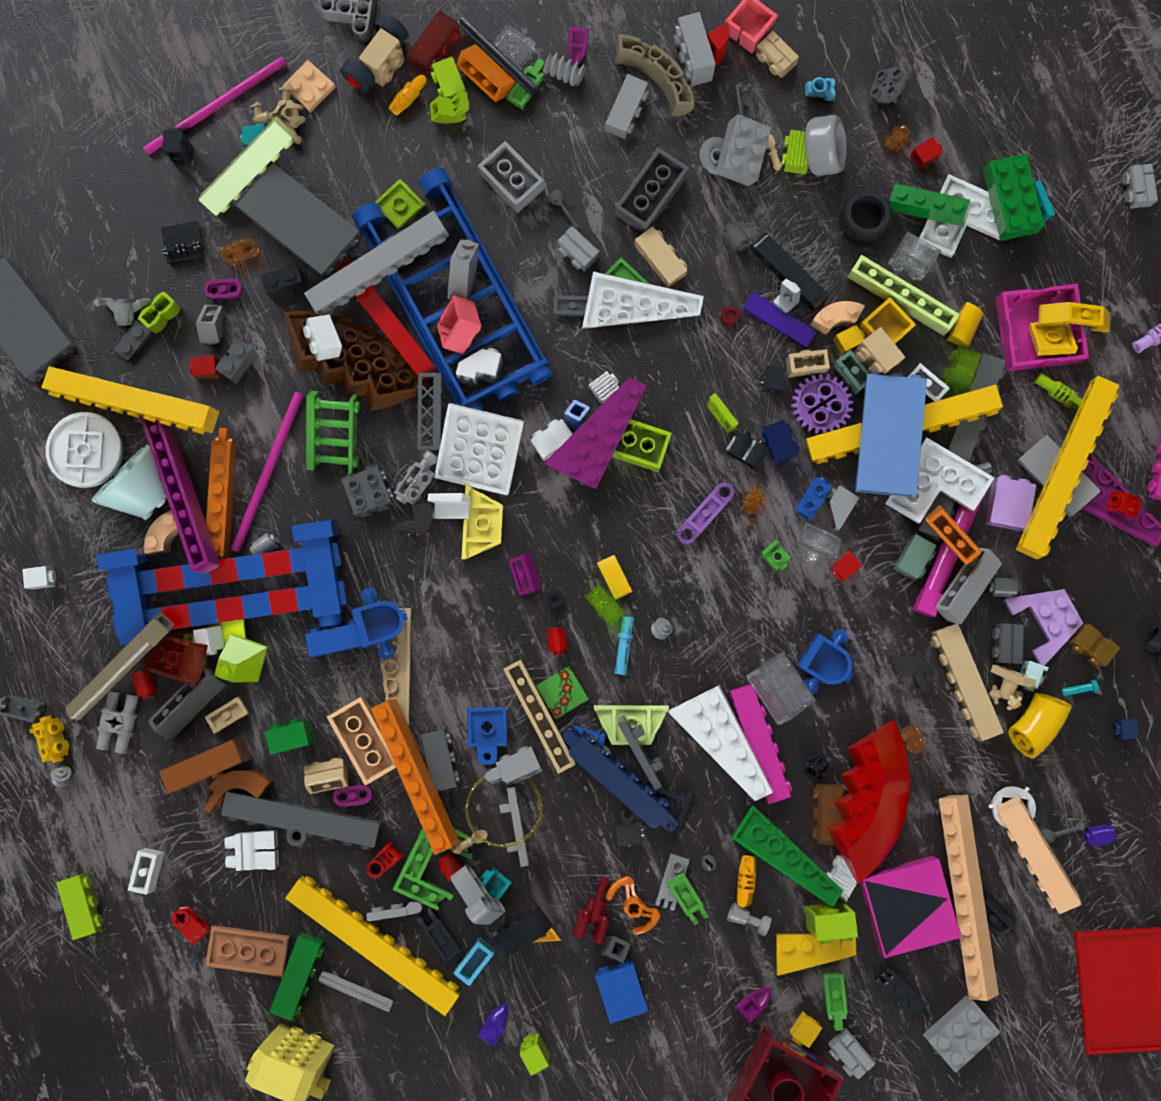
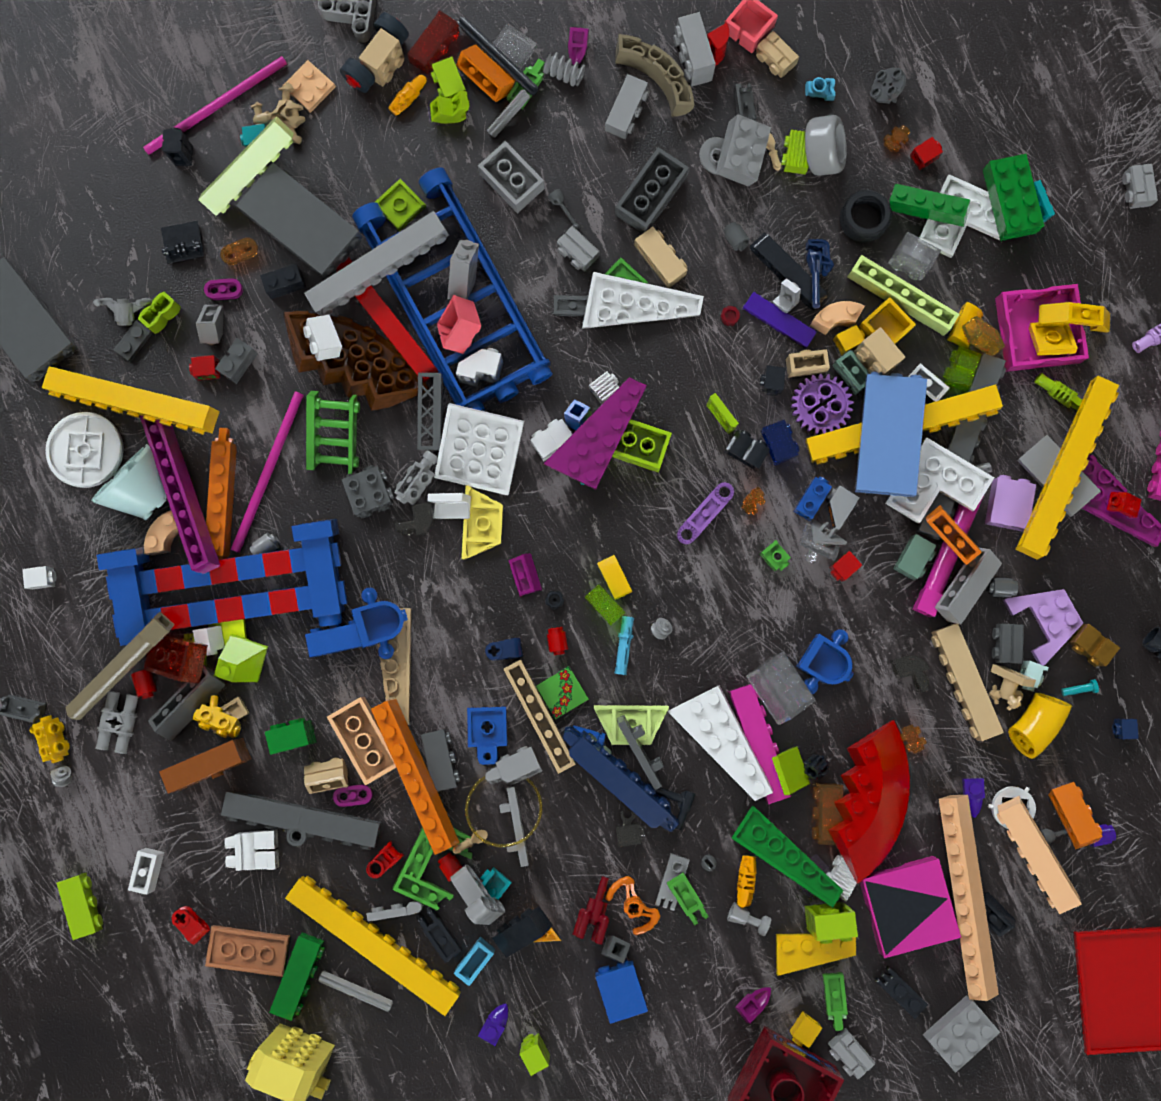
dark orange arch [203,769,274,813] -> none
none -> yellow brick [193,695,241,738]
none -> dark blue piece [485,638,523,661]
none -> light grey axle [487,90,530,138]
none -> lime tile [772,746,810,795]
none -> dark blue piece [805,239,834,308]
none -> light grey piece [811,519,847,545]
none -> clear yellow brick [962,316,1005,356]
none -> dark purple plate [962,778,985,818]
none -> orange brick [1048,782,1102,849]

